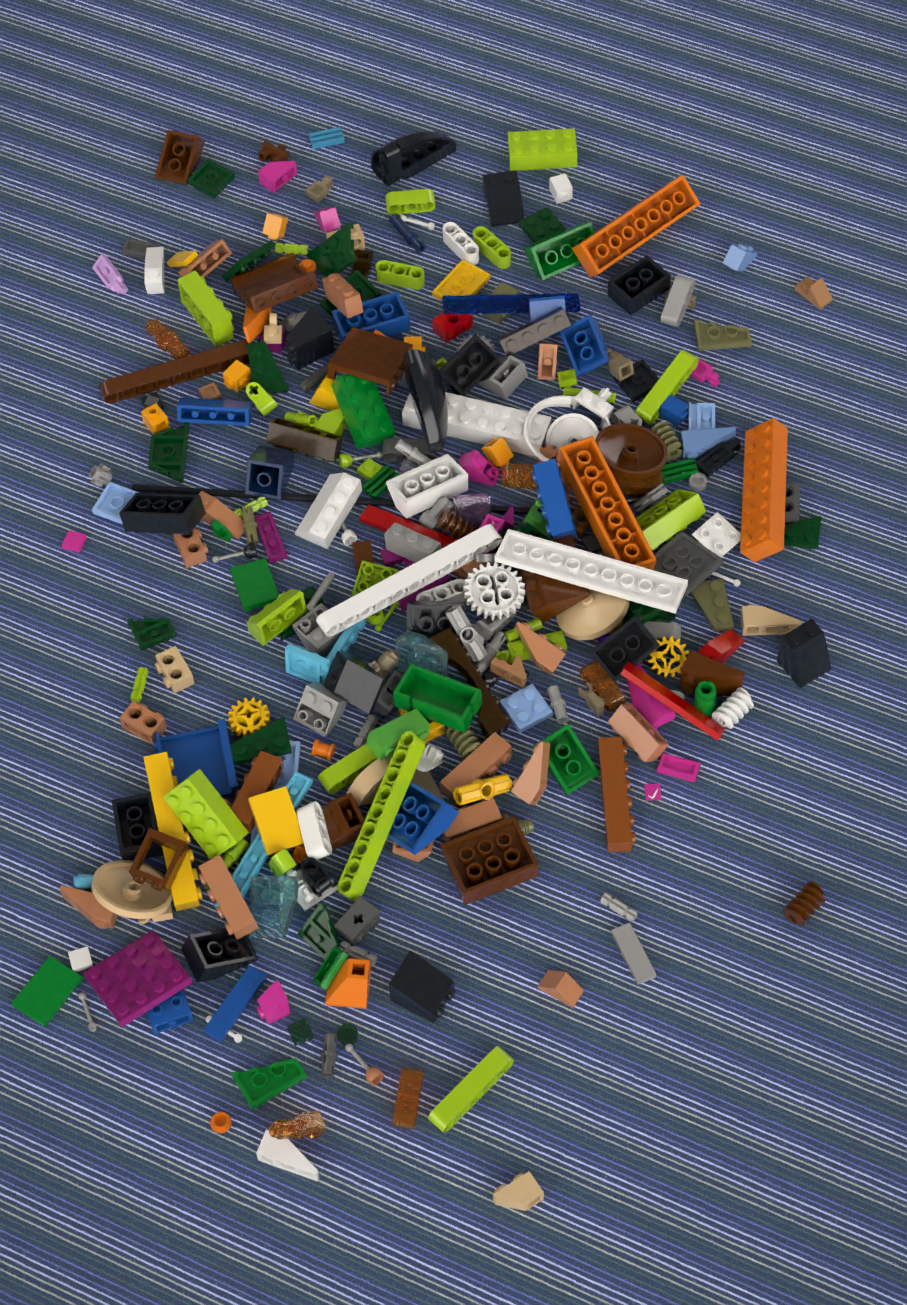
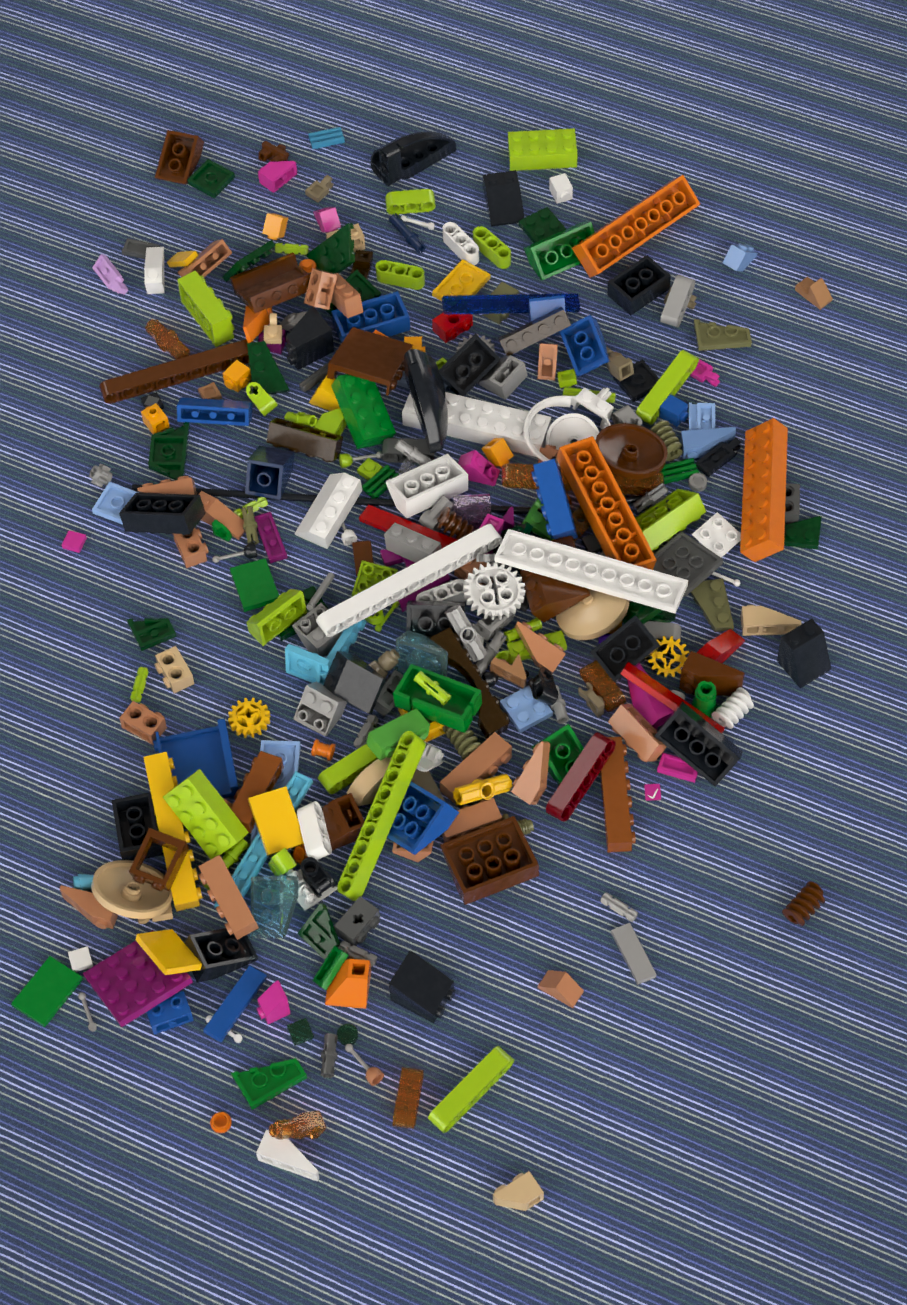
dark green wing [230,717,292,765] -> none
none -> yellow tile [135,929,202,975]
none -> nougat slope [137,476,197,495]
none -> nougat brick [304,268,337,310]
none -> lime pin [414,671,451,705]
none -> black piece [528,667,559,705]
none -> dark red beam [546,732,616,822]
none -> black slope [654,701,743,787]

